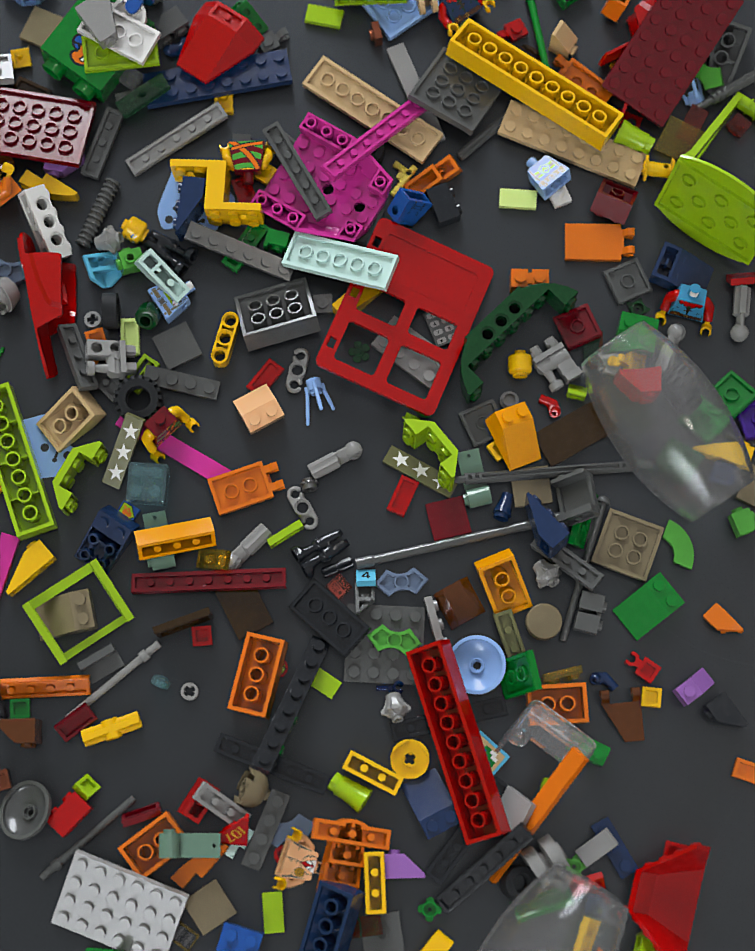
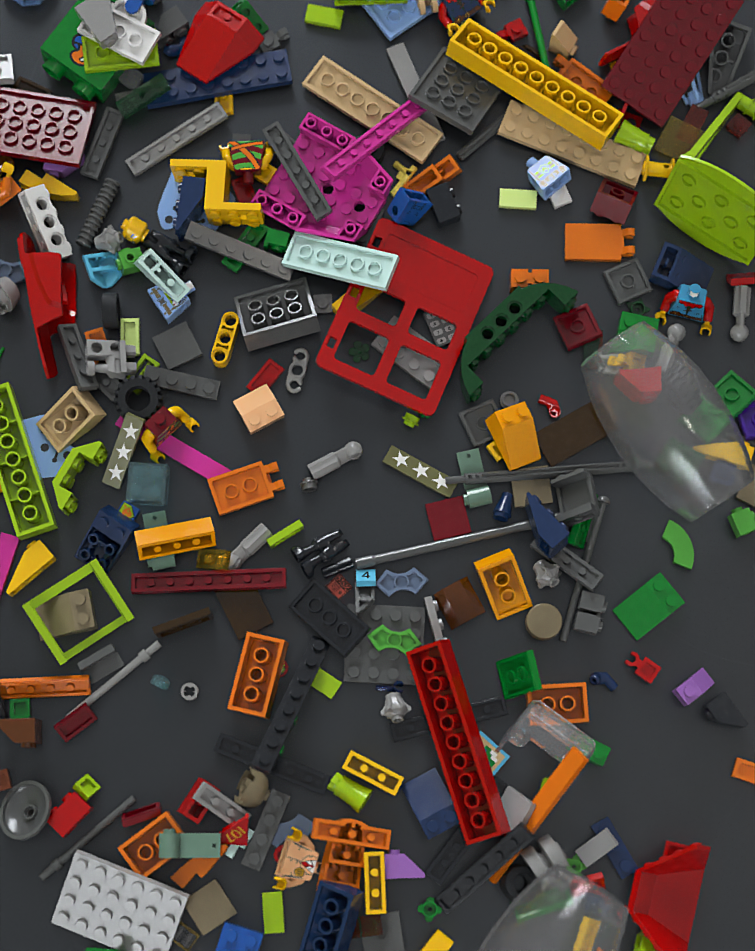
yellow tile [10,47,32,69] -> none
dark tan tile [19,6,64,47] -> none
yellow piece [81,711,143,747] -> none
light grey bush [84,311,102,330] -> none
dark green head [135,301,162,330] -> none
red plate [191,625,213,647] -> none
light grey piece [287,486,318,530] -> none
light blue plant [304,377,335,426] -> none
copper plate [368,21,383,47] -> none
red tile [386,475,420,518] -> none
yellow plate [390,739,429,779] -> none
lime slope [402,418,458,492] -> none
light blue dish [452,635,506,695] -> none
olive tile [493,609,525,658] -> none
yellow head [508,350,532,379] -> none
light grey hips [528,336,583,393] -> none
clear yellow plate [541,665,583,684] -> none
lime slope [566,384,587,401] -> none
dark tan plate [590,508,665,583] -> none
reddish brown flag [599,687,645,742] -> none
yellow tile [641,686,662,708] -> none
bright green tile [695,63,724,90] -> none
orange slope [703,603,744,634] -> none

